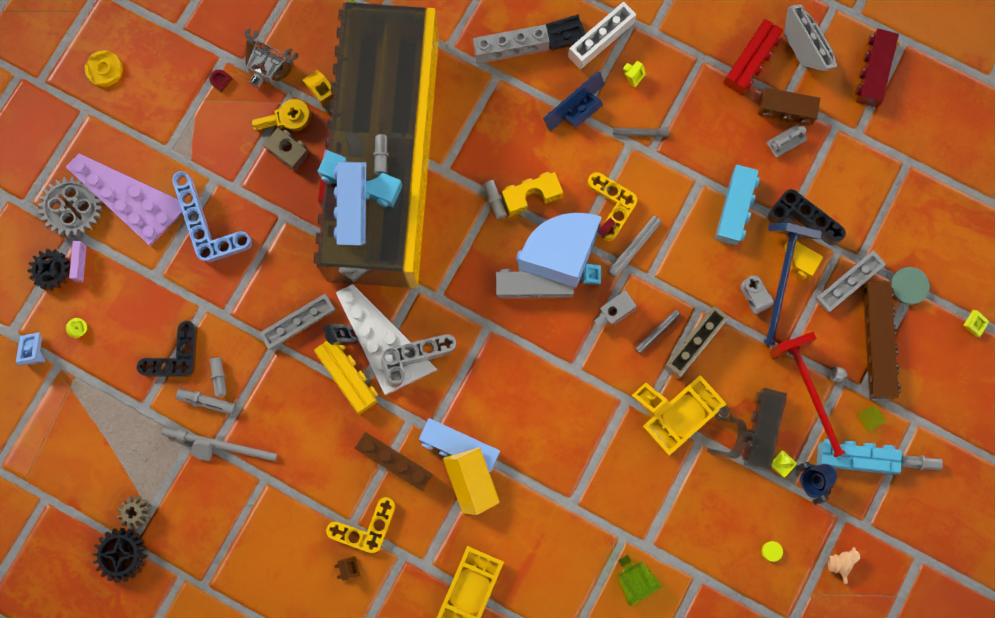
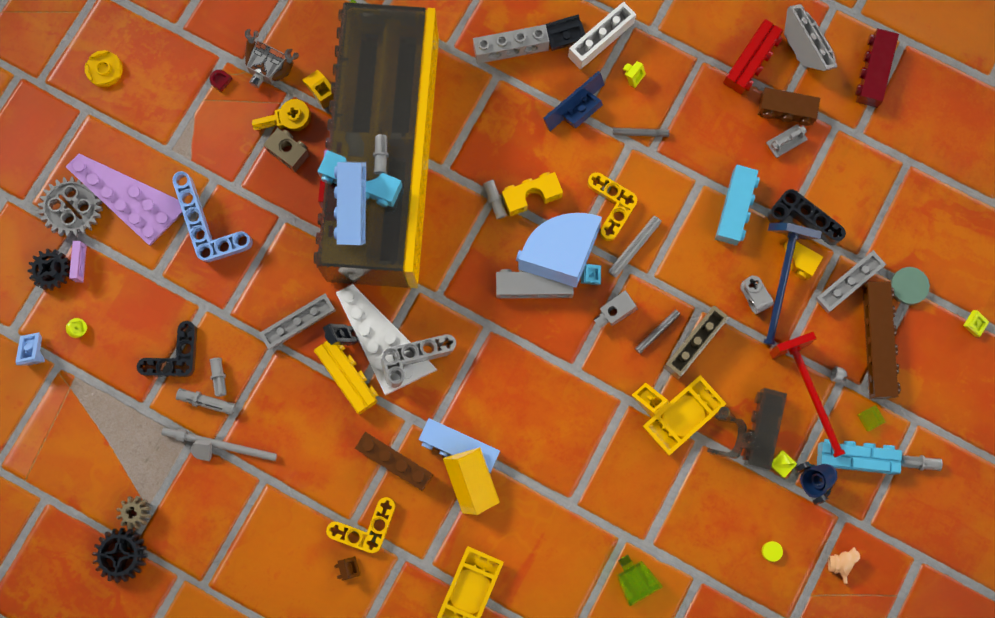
dark red tile [597,217,616,238] -> none

